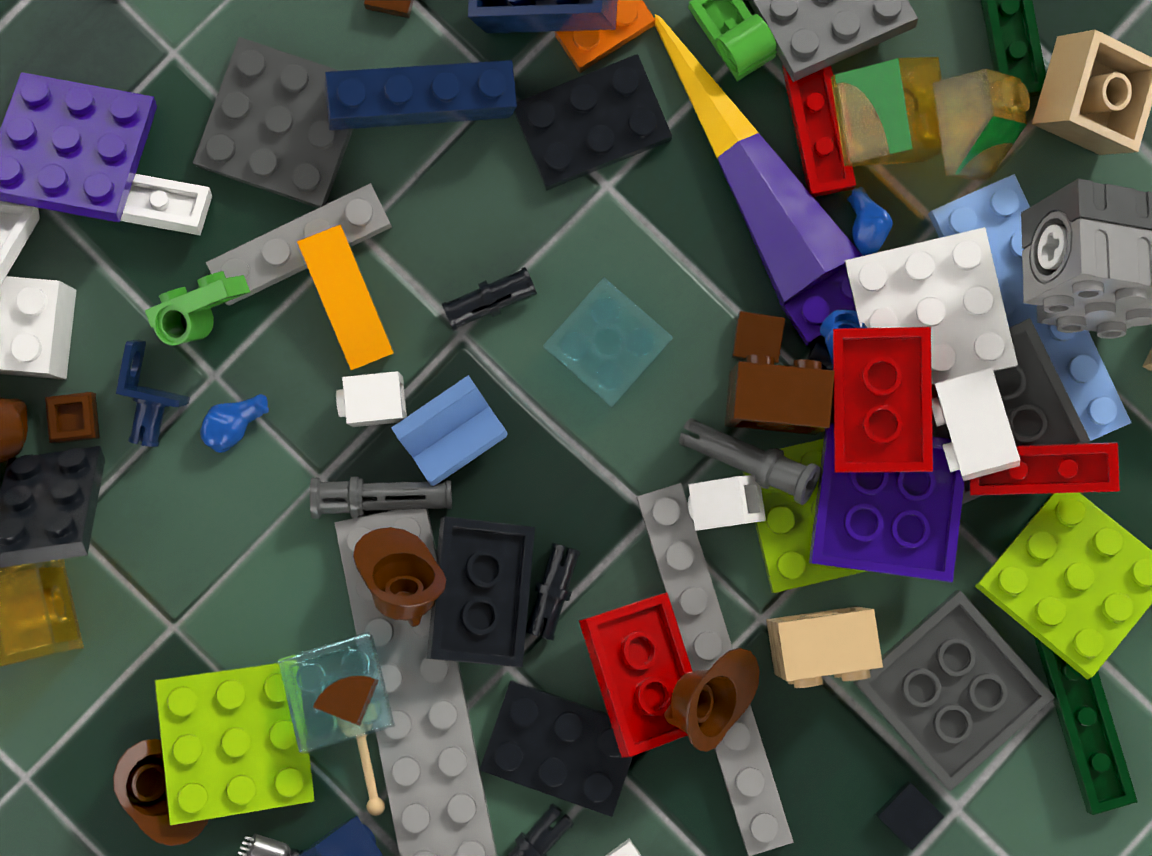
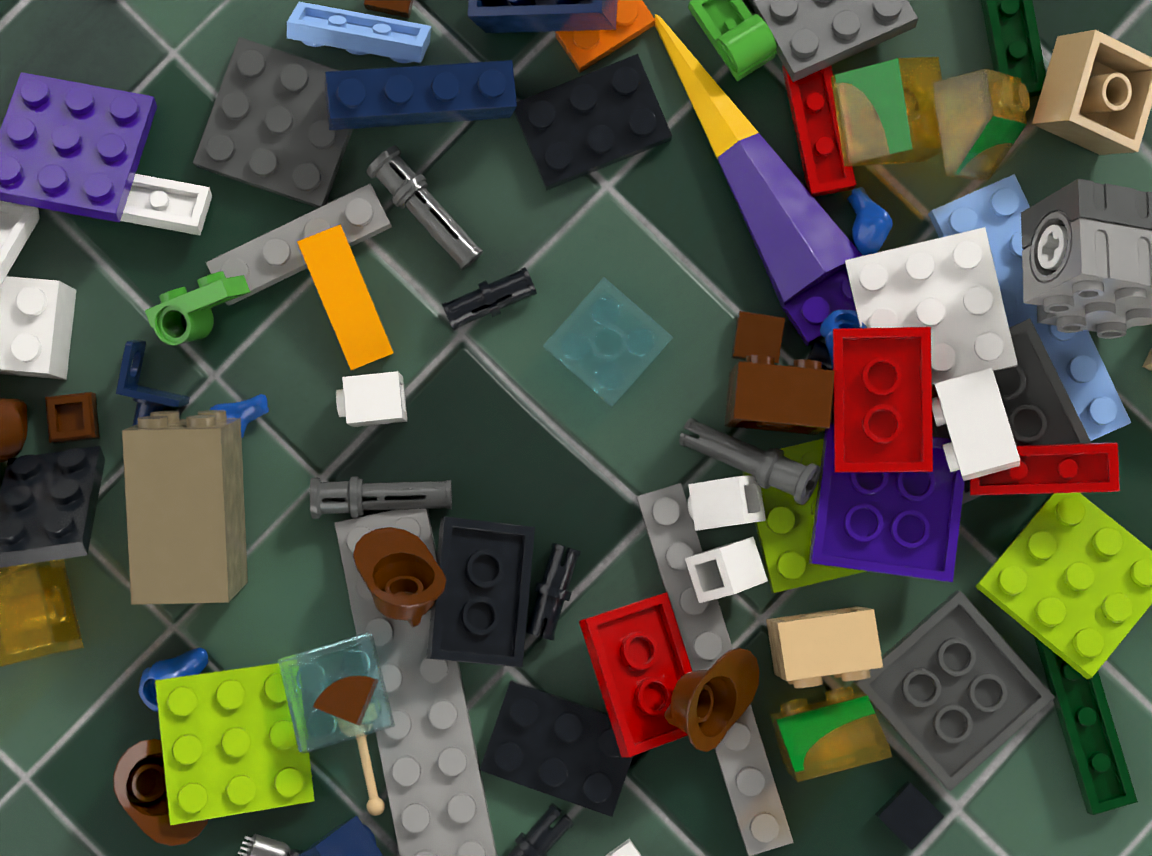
medium blue panel [391,375,508,486] -> none
none -> dark tan brick [122,410,248,605]
none -> blue animal [139,648,208,712]
none -> light blue plate [287,2,431,63]
none -> dark grey pin [366,145,483,271]
none -> white brick [685,537,768,603]
none -> clear yellow slope [771,686,892,782]

